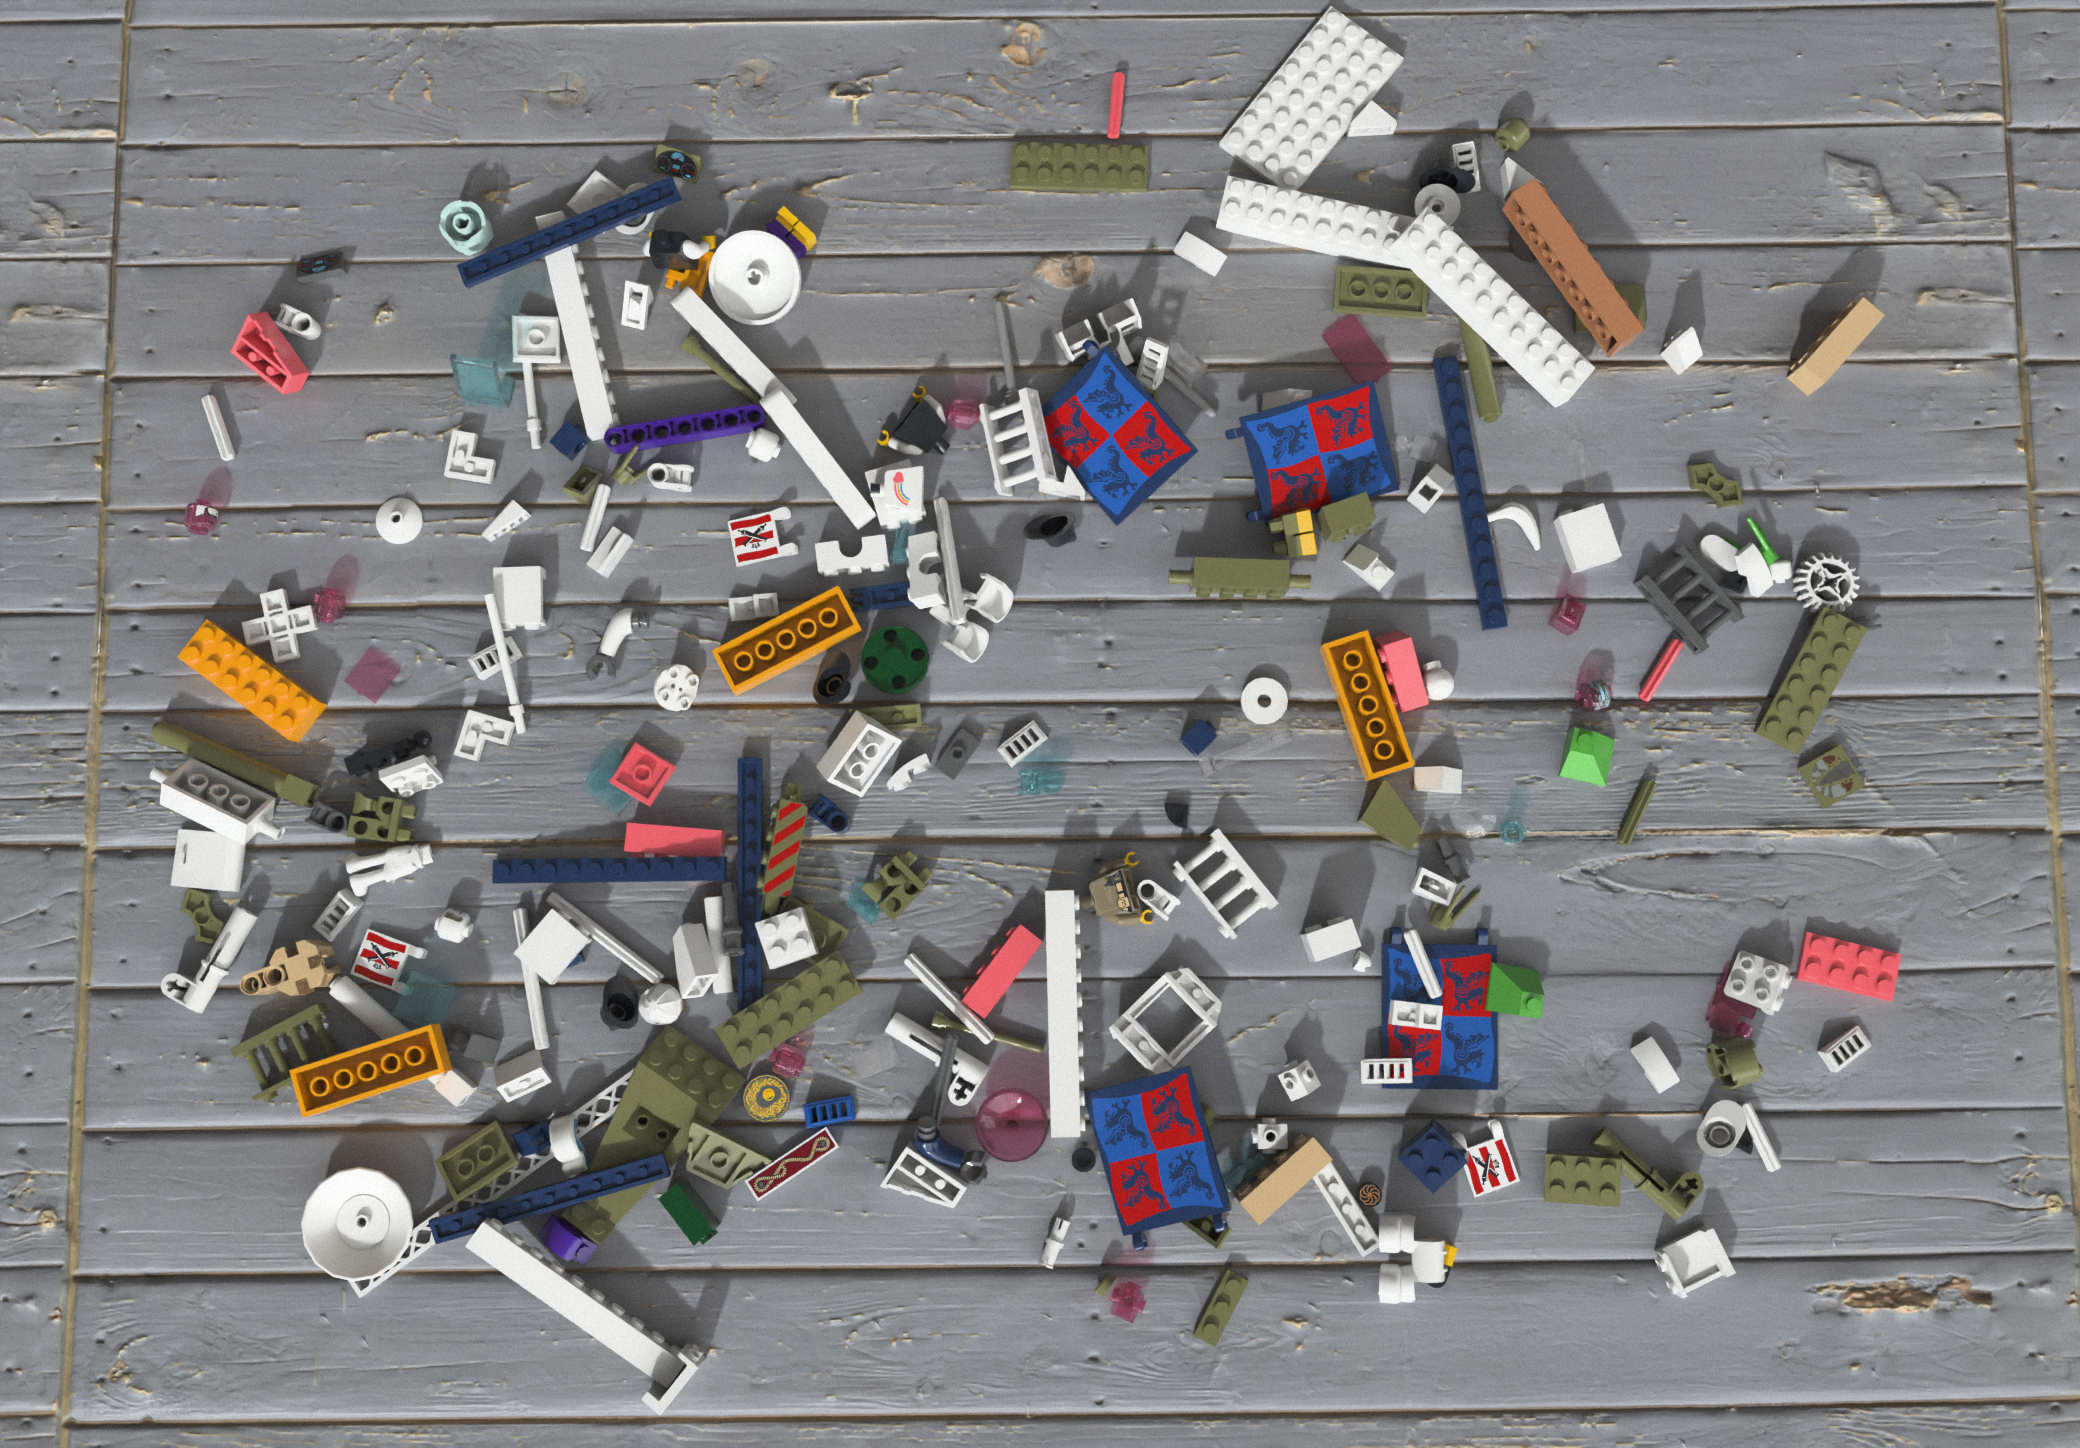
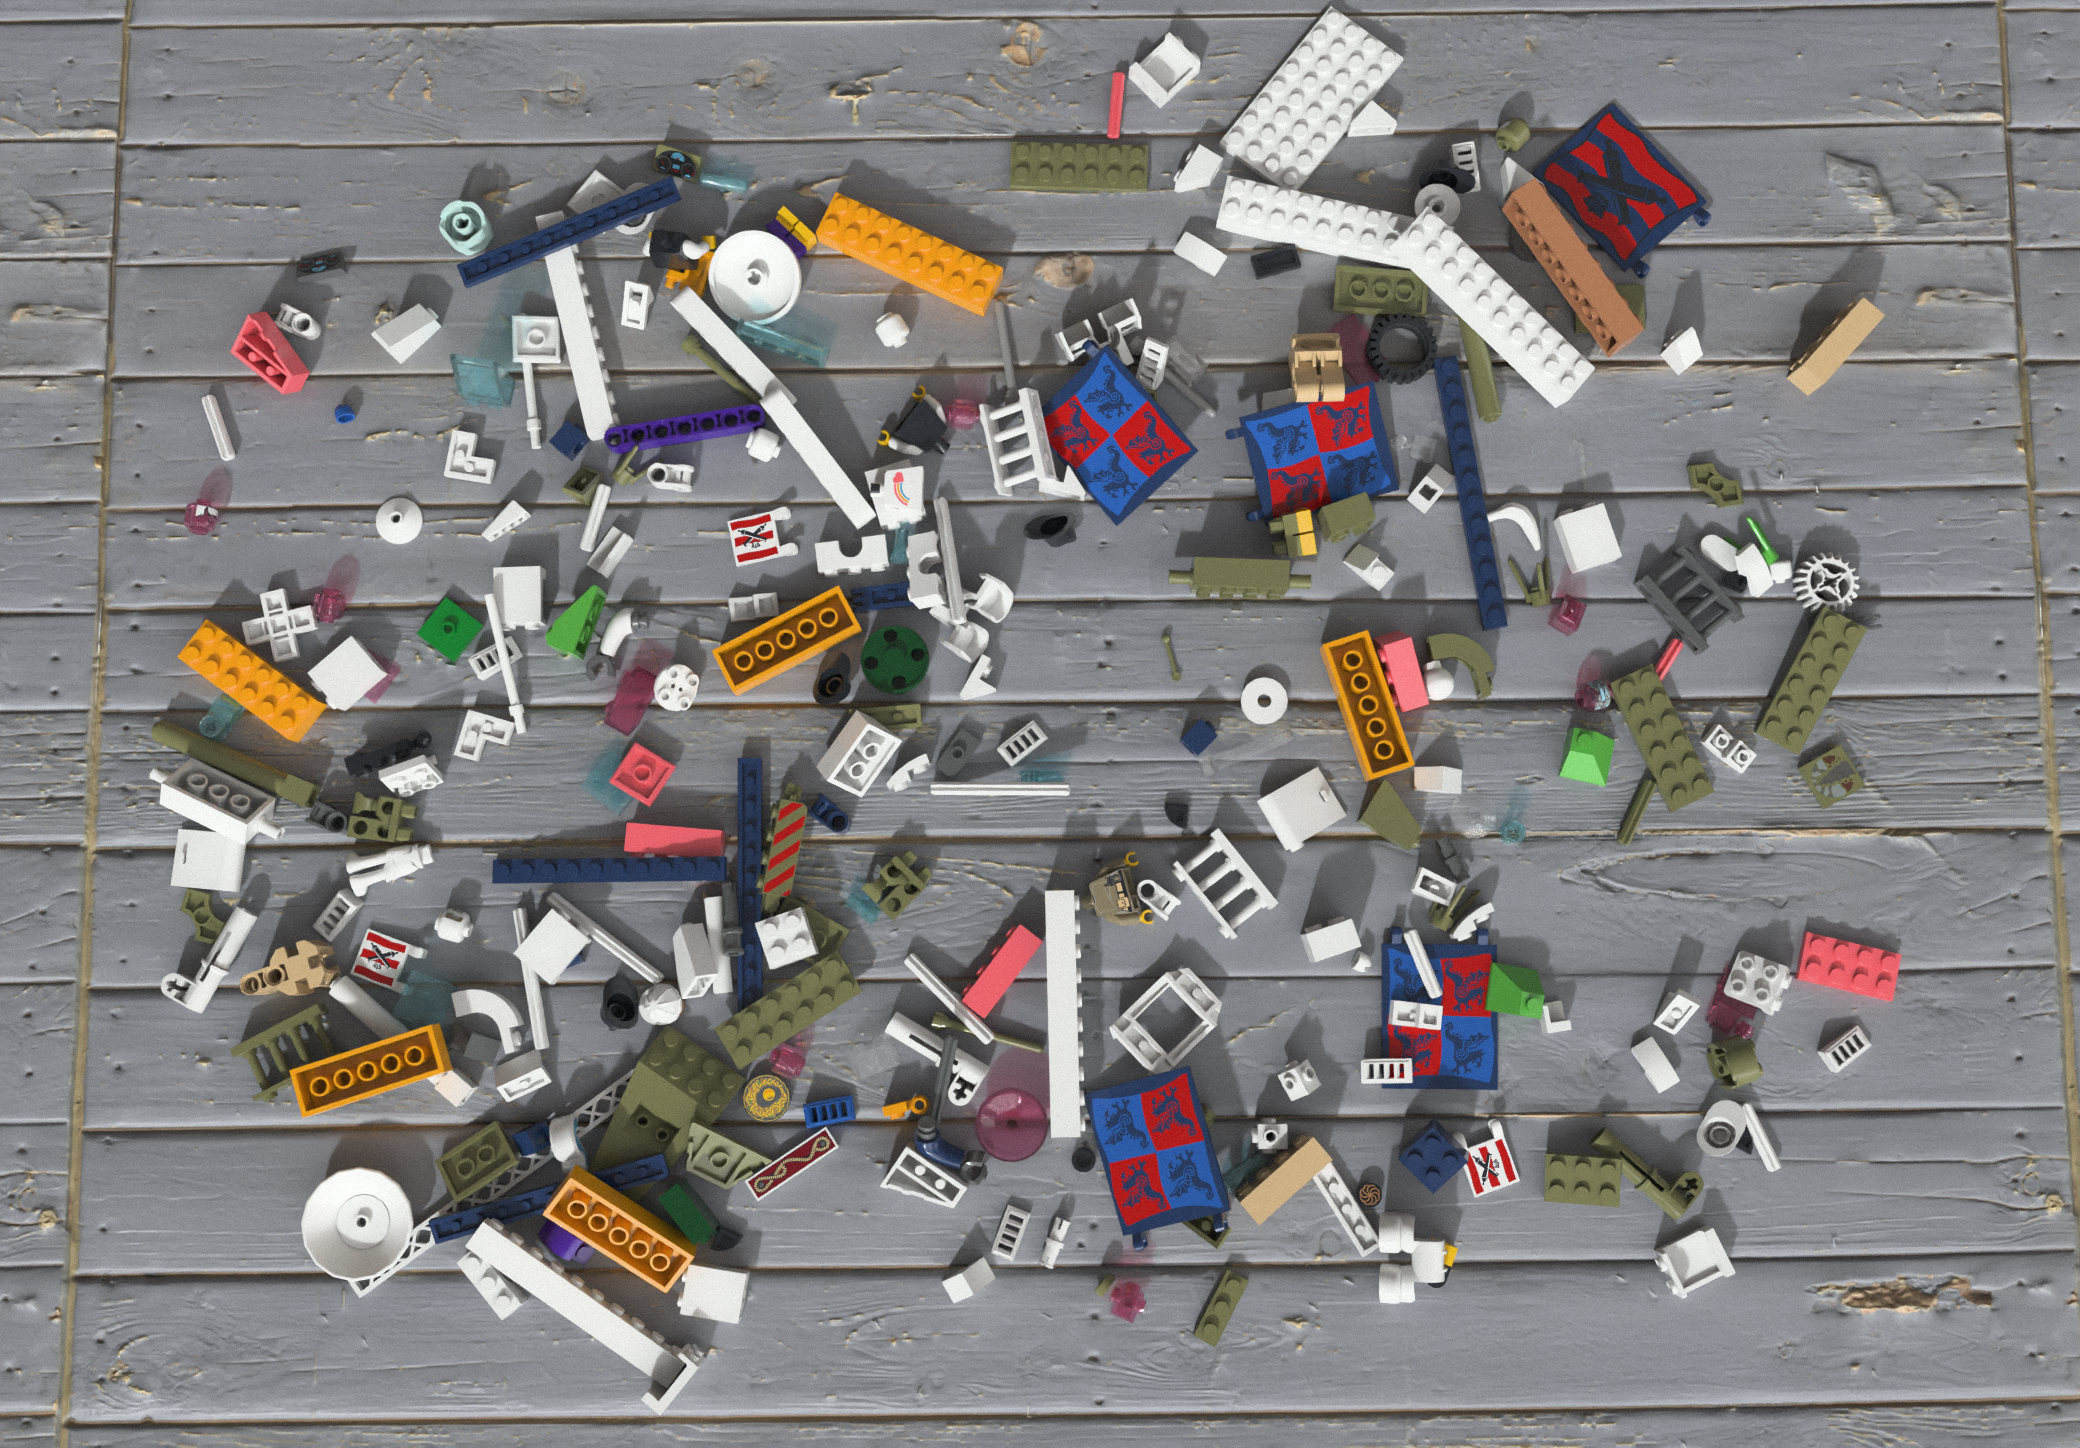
none -> clear light blue piece [199,694,245,741]
none -> white brick [308,636,388,711]
none -> blue hinge [334,404,355,424]
none -> white slope [371,303,442,364]
none -> green plate [416,597,484,663]
none -> white arch [451,989,525,1054]
none -> white arch [457,1251,529,1320]
none -> light orange brick [542,1164,698,1293]
none -> bright green slope [545,585,608,660]
none -> clear pink brick [603,665,657,737]
none -> white brick [678,1261,750,1324]
none -> clear light blue pin [700,171,748,194]
none -> black tile [710,1225,744,1251]
none -> clear light blue brick [736,318,830,369]
none -> light orange brick [816,192,1004,317]
none -> white head [875,312,910,348]
none -> light orange plate [882,1095,930,1120]
none -> white axle [931,782,1070,795]
none -> white slope [942,1256,996,1303]
none -> white slope [959,654,996,700]
none -> white slope [990,1204,1031,1261]
none -> white panel [1129,32,1201,108]
none -> olive hinge [1161,634,1181,682]
none -> white slope [1173,144,1223,193]
none -> black tile [1250,244,1301,280]
none -> white door [1257,767,1347,853]
none -> tan connector [1288,333,1345,402]
none -> black tyre [1366,313,1438,385]
none -> olive arch [1424,633,1495,700]
none -> white slope [1448,902,1495,941]
none -> olive plant [1508,557,1552,608]
none -> flag [1531,104,1712,279]
none -> white panel [1540,1001,1572,1033]
none -> olive plate [1607,664,1715,812]
none -> white slope [1653,988,1701,1035]
none -> white slope [1700,724,1757,773]

